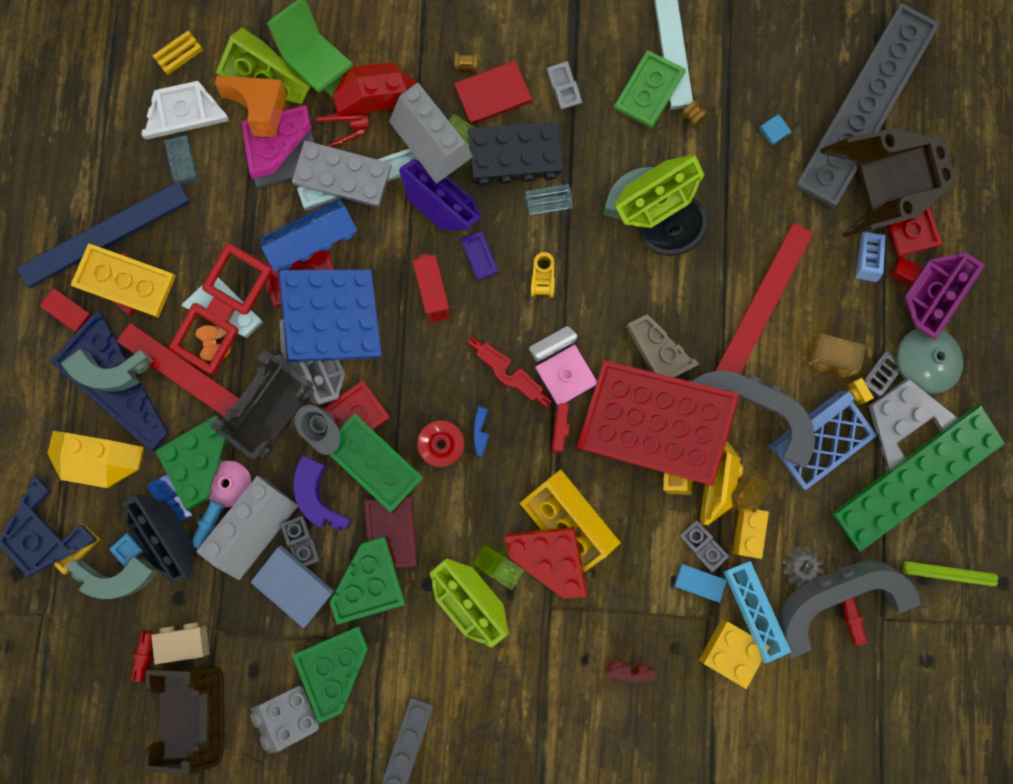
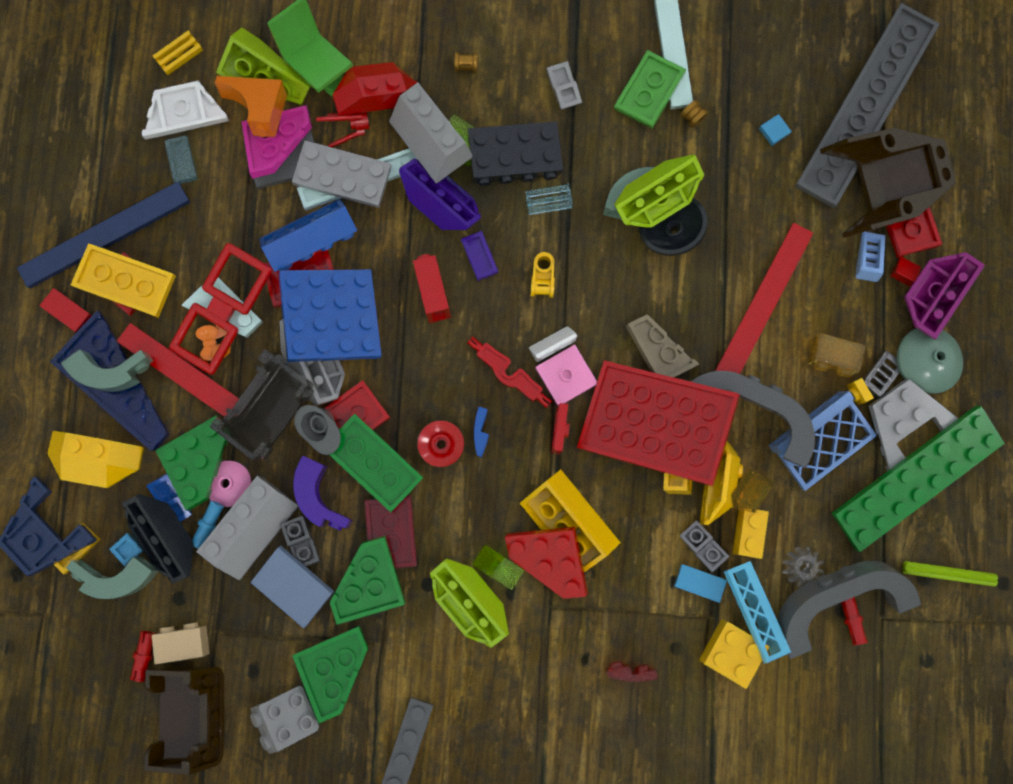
red tile [454,61,532,126] -> none

